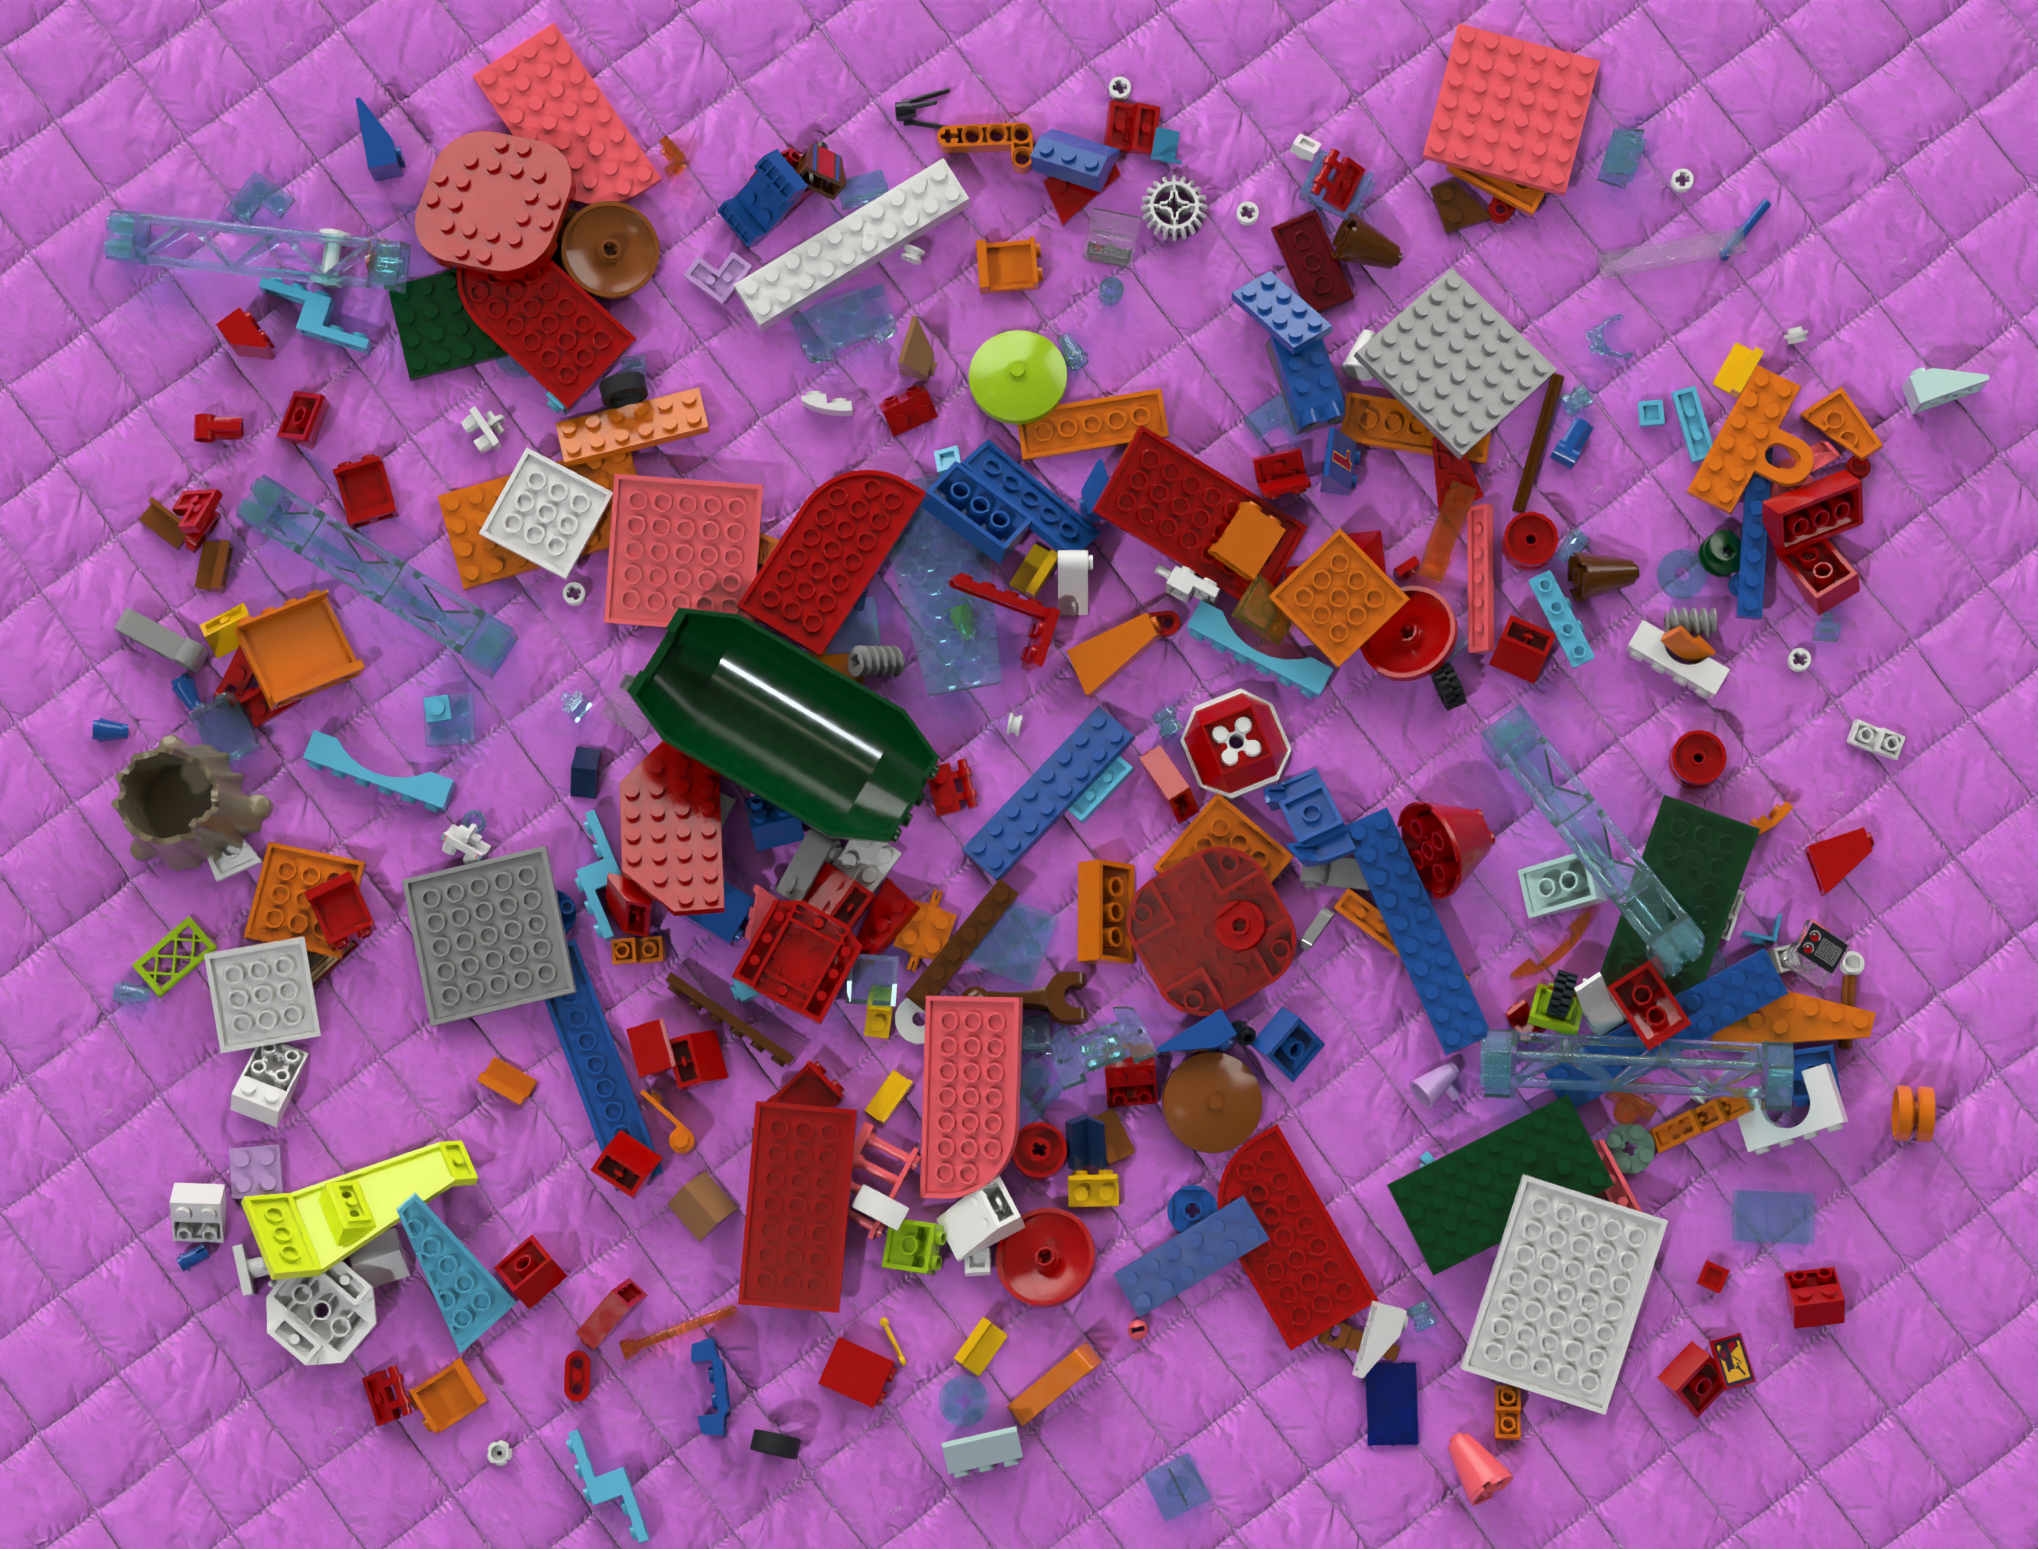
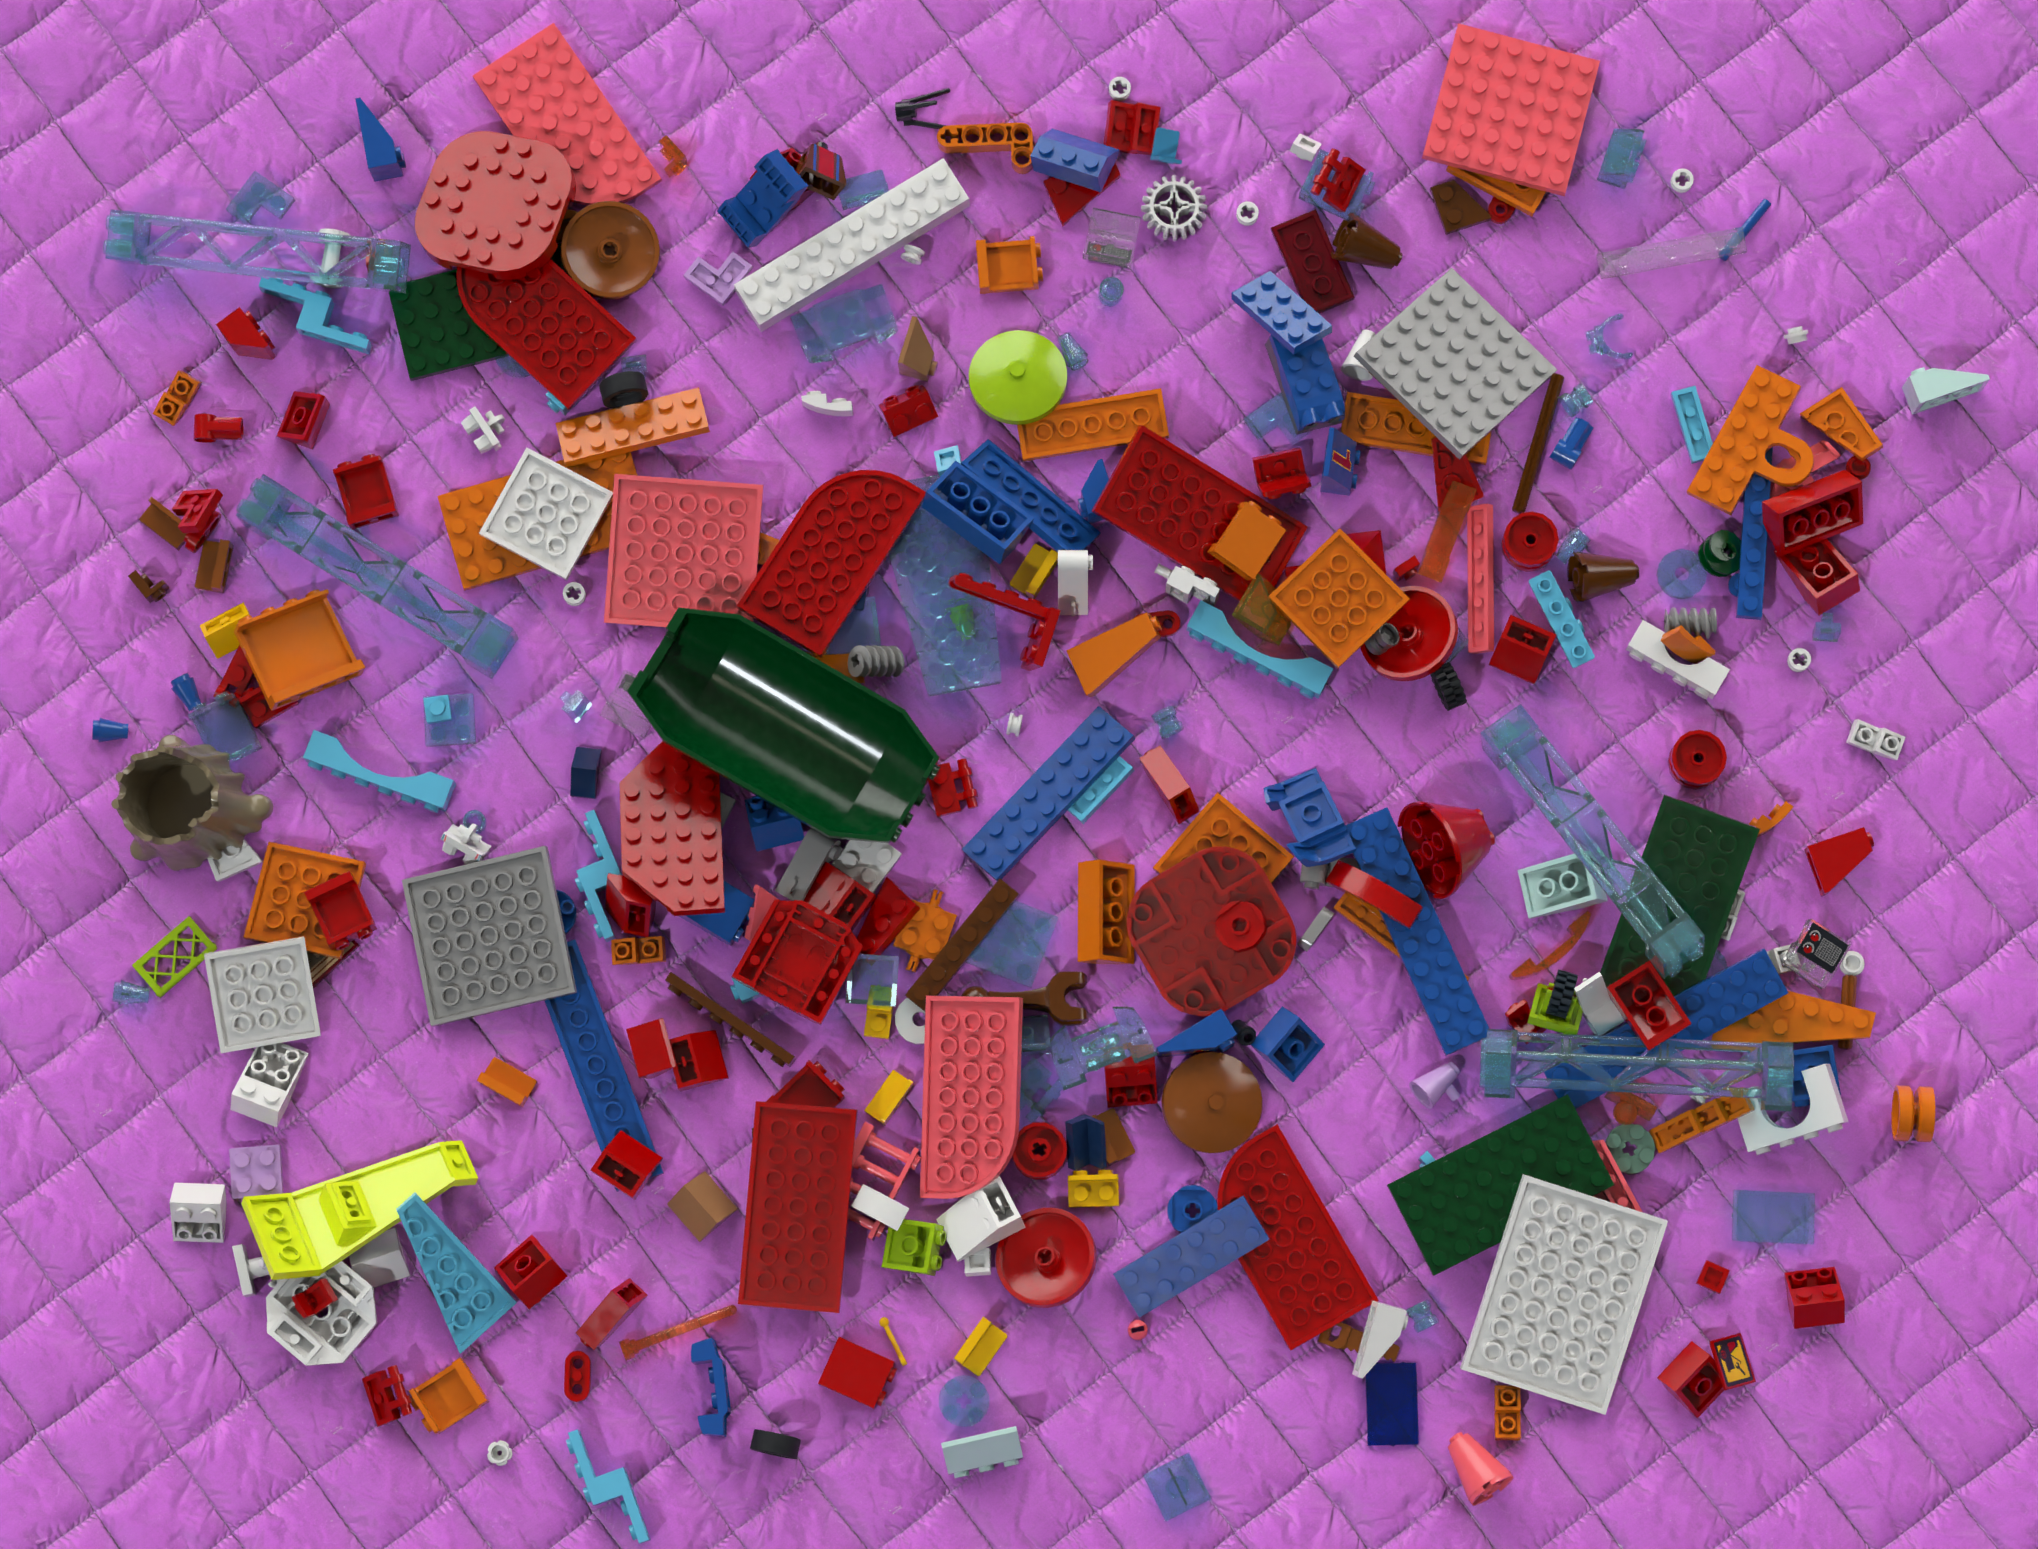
light grey beam [114,607,210,674] -> none
blue pin [176,1243,210,1272] -> none
orange door [640,1089,696,1156] -> none
orange beam [1007,1342,1102,1427] -> none
red piece [1180,688,1291,800] -> none
medium azure plate [1637,400,1665,428] -> none
yellow panel [1712,343,1764,399] -> none
dark azure bracket [1740,913,1782,947] -> none
none -> reddish brown bracket [128,570,169,603]
none -> orange slope [153,370,202,426]
none -> red bracket [292,1278,338,1319]
none -> red slope [1325,860,1423,929]
none -> flat silver wheel [1365,623,1400,655]

